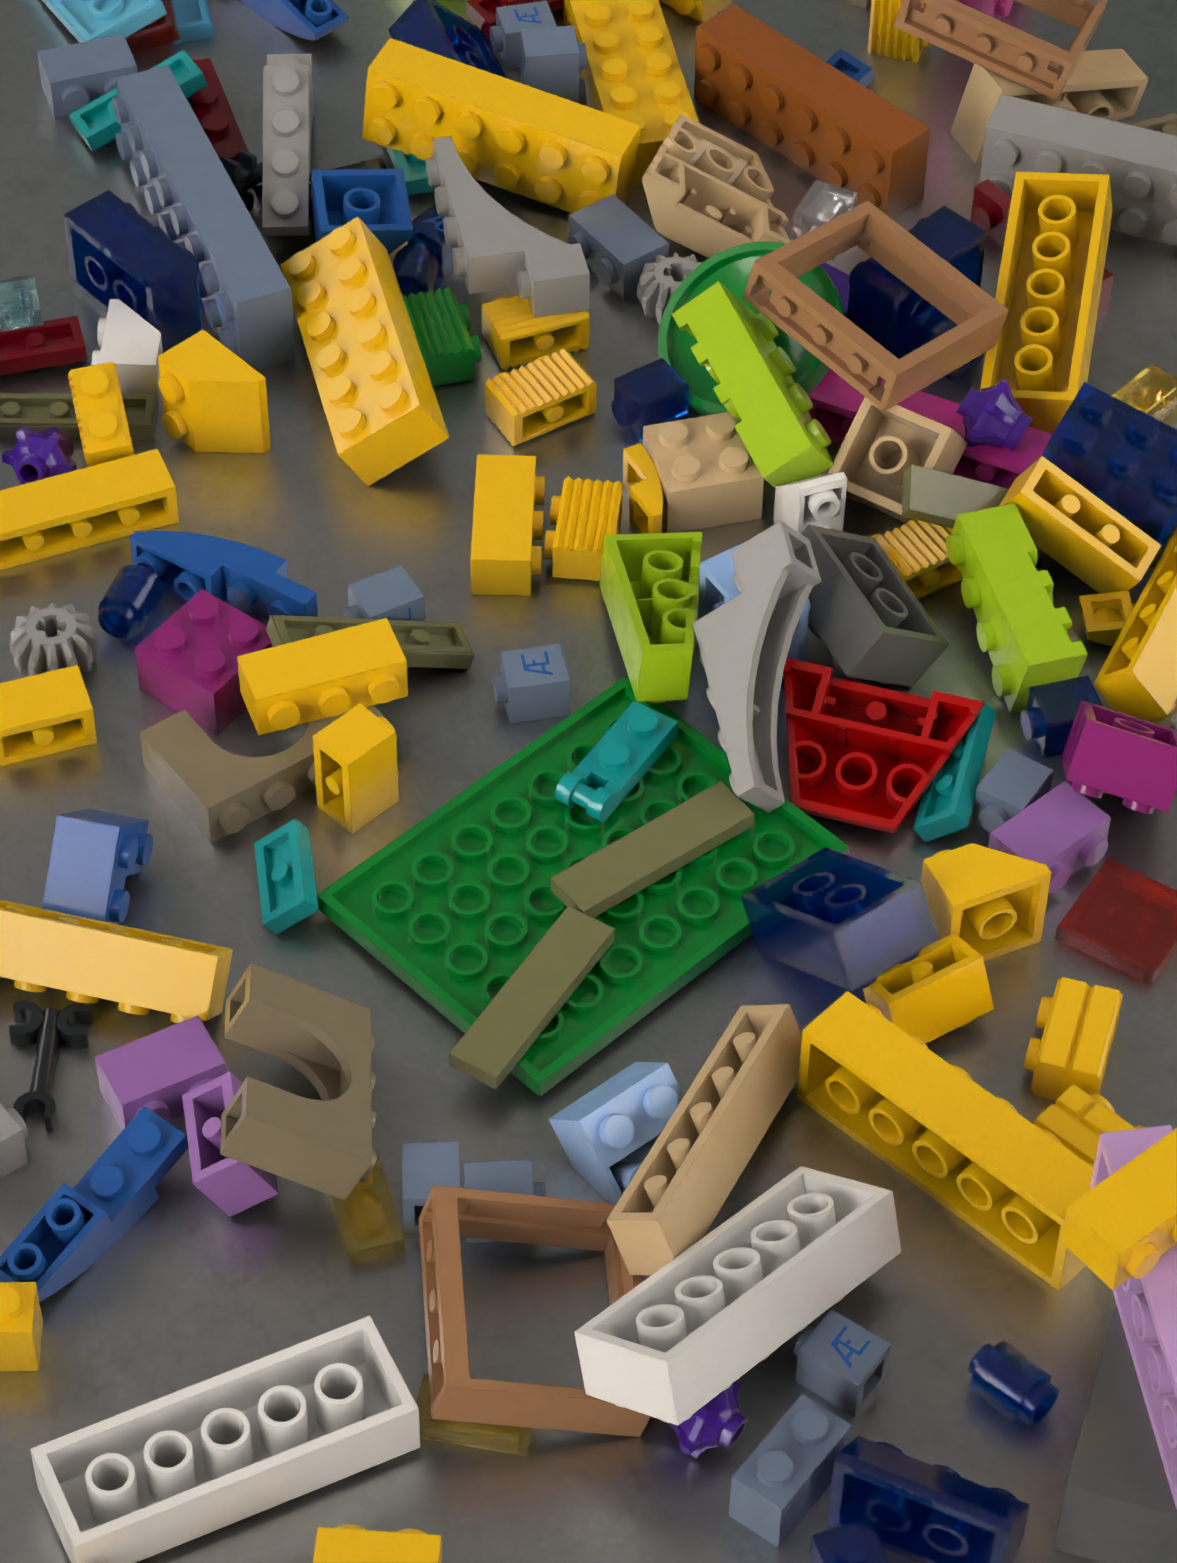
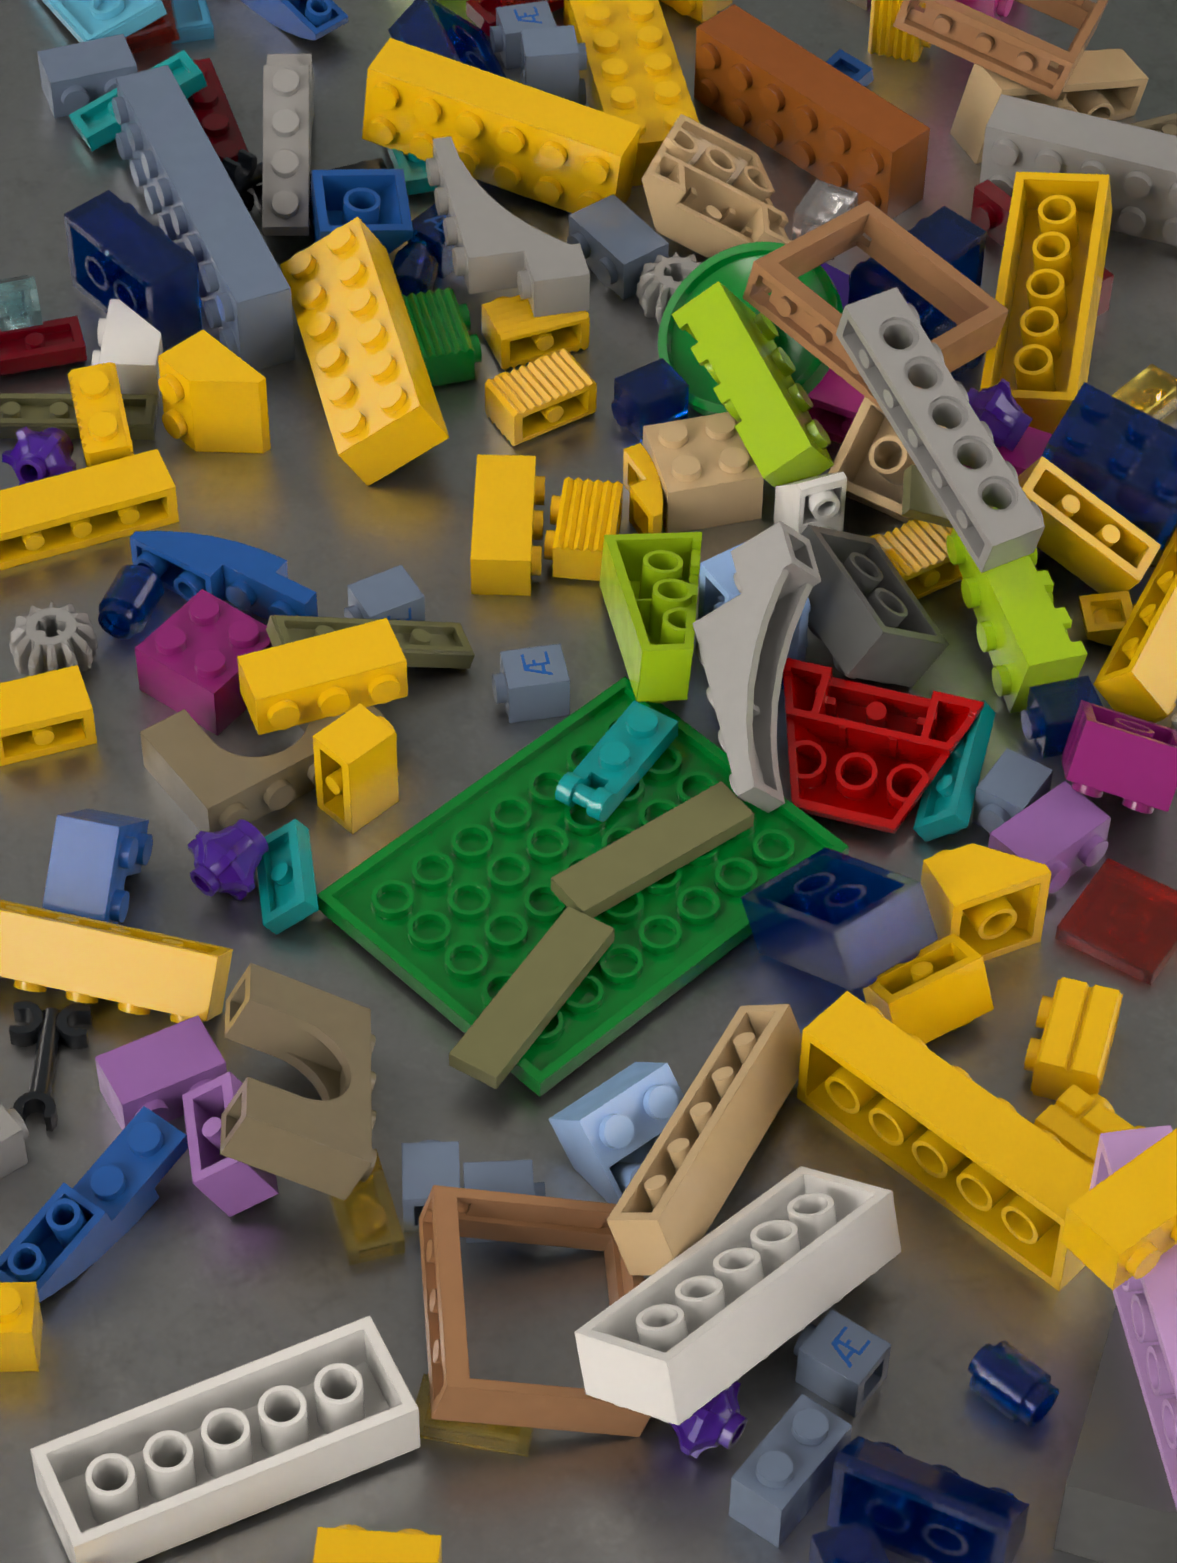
none -> dark purple rock [187,819,269,901]
none -> light grey brick [836,287,1045,573]

